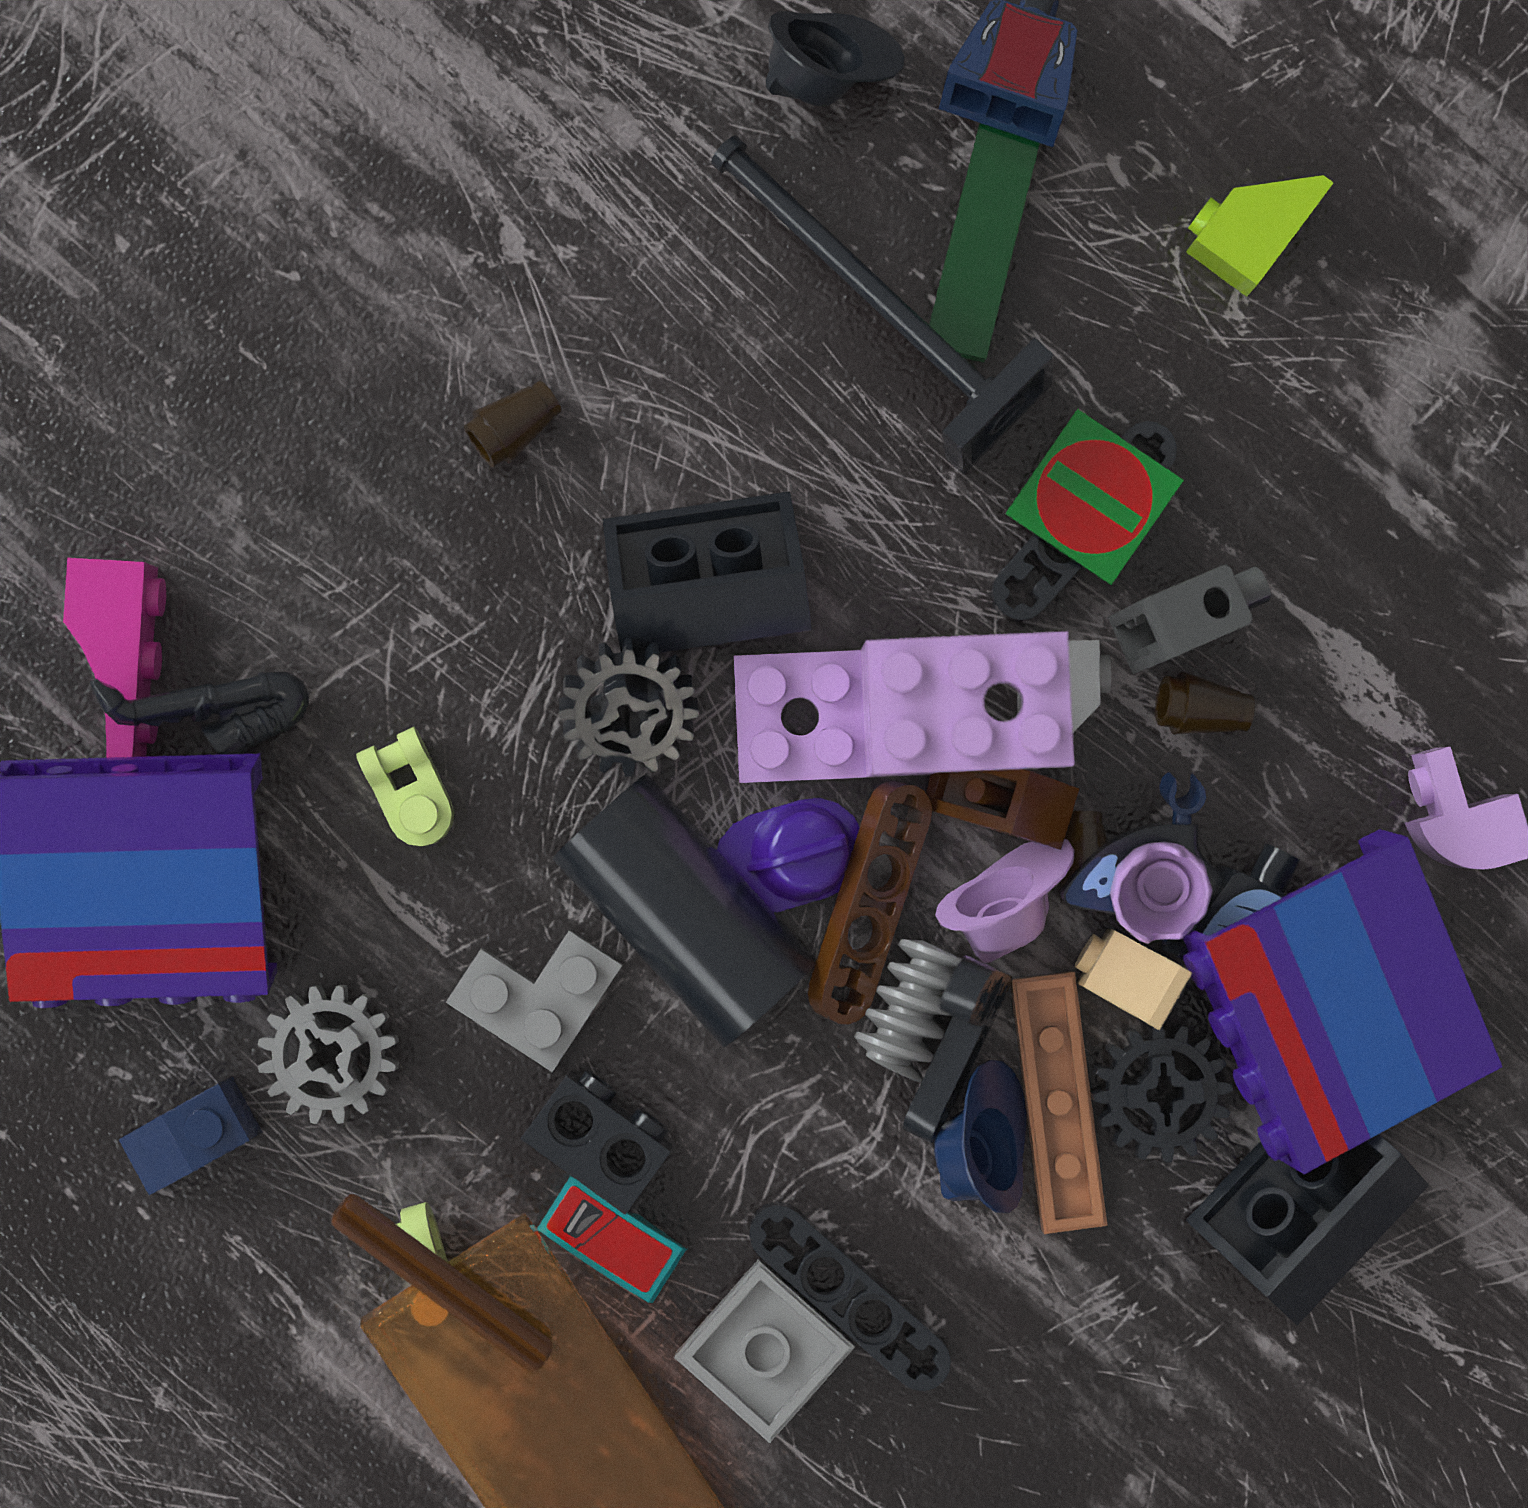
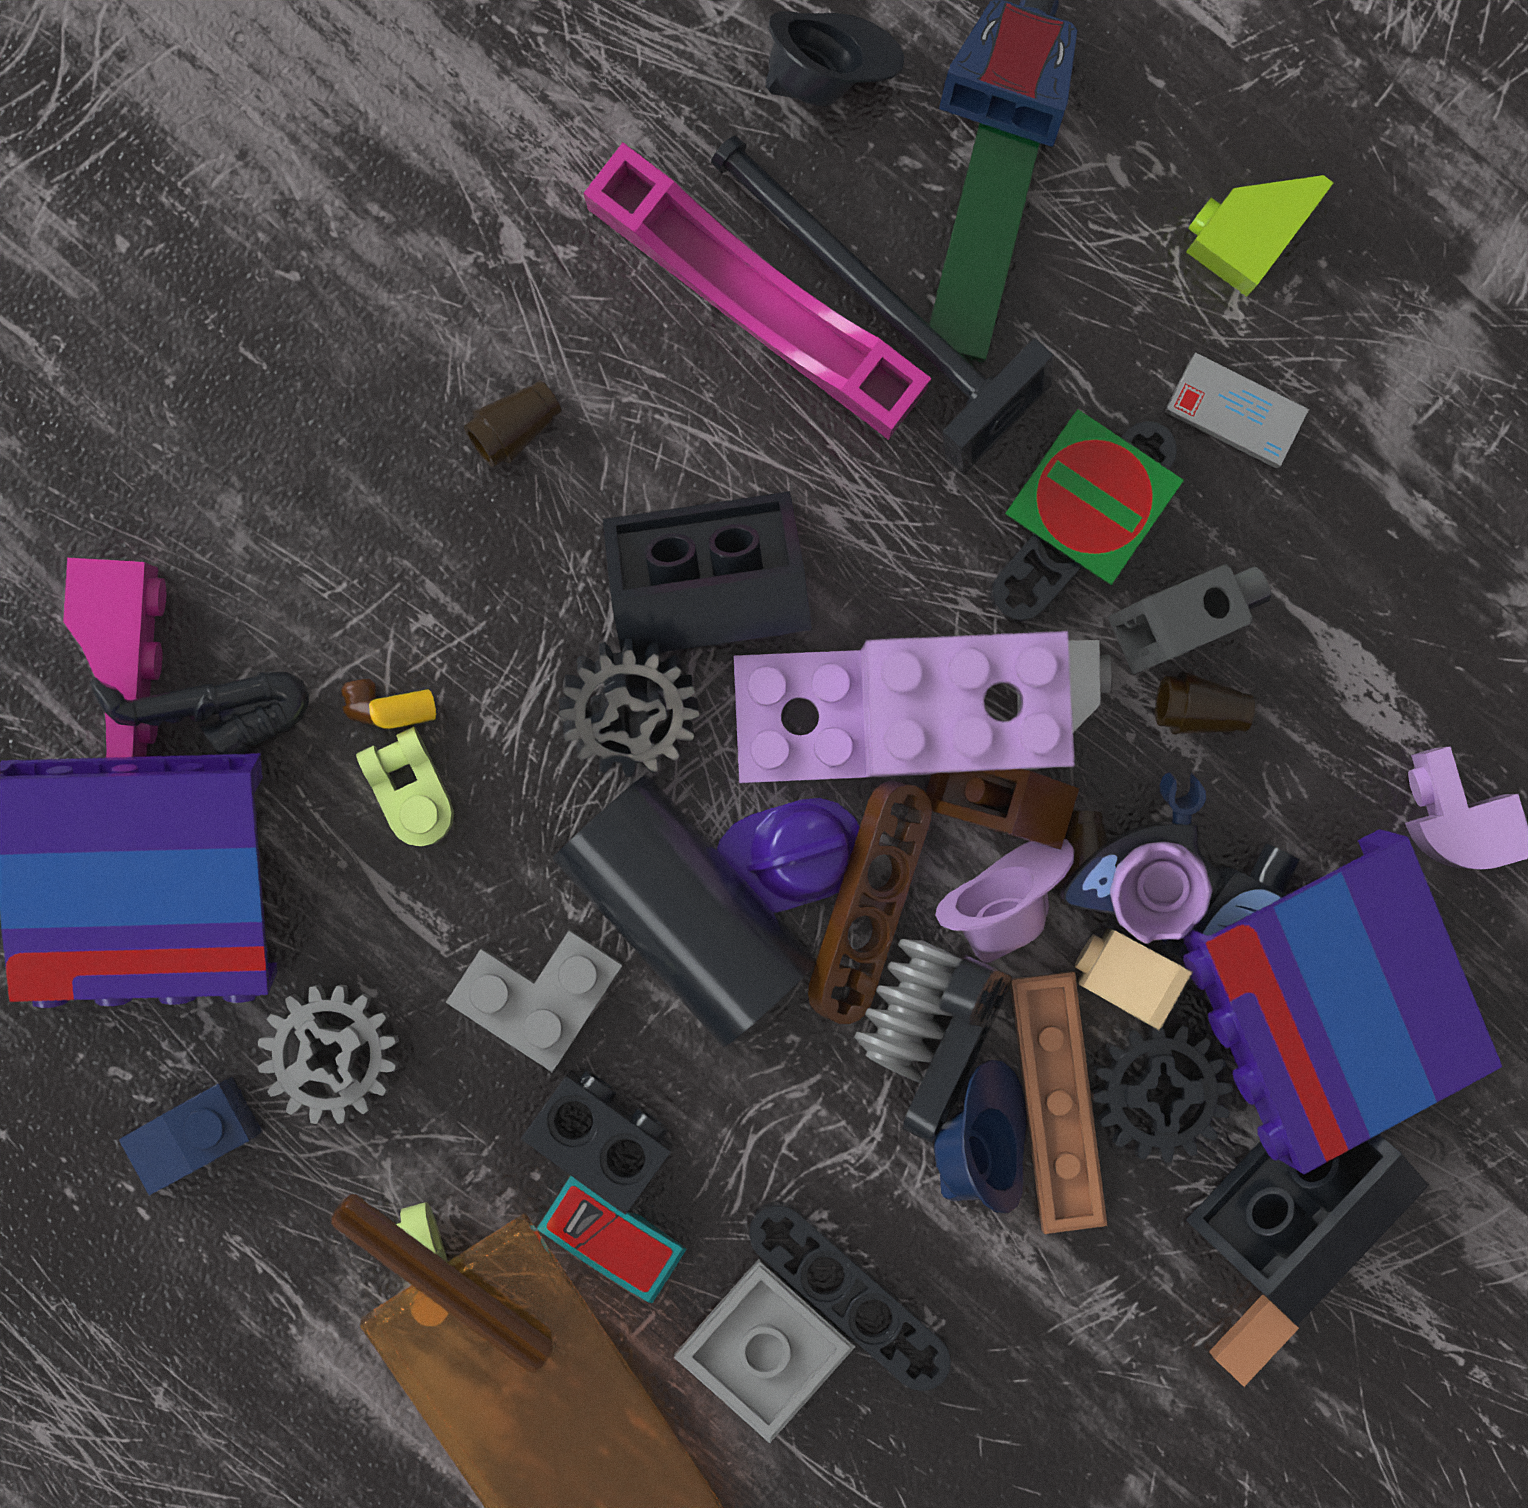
none -> yellow arm [341,678,436,729]
none -> dark pink arch [583,142,931,440]
none -> light grey tile [1164,353,1309,468]
none -> nougat piece [1209,1295,1299,1387]

